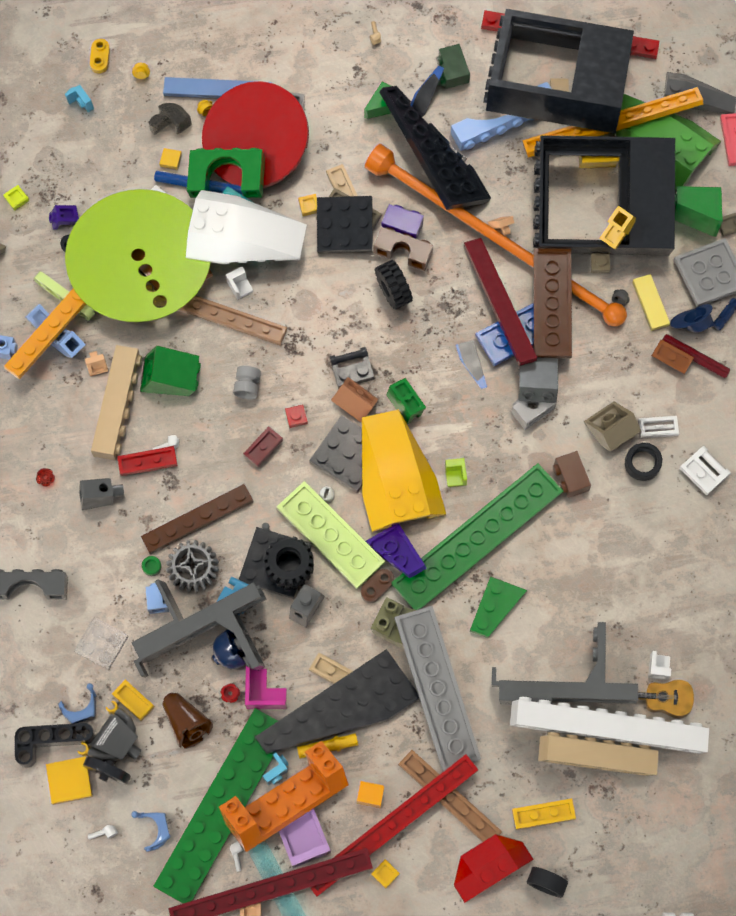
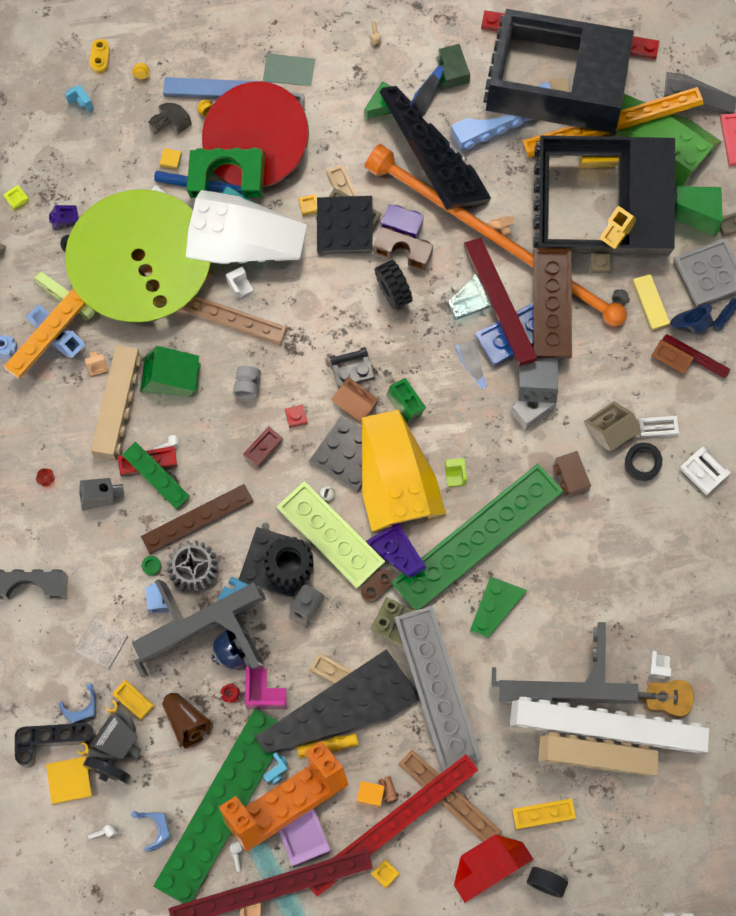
none -> green plate [122,441,190,510]
none -> sand green sticker [263,53,315,86]
none -> nougat pin [379,776,399,804]
none -> clear light blue wing [448,274,490,320]

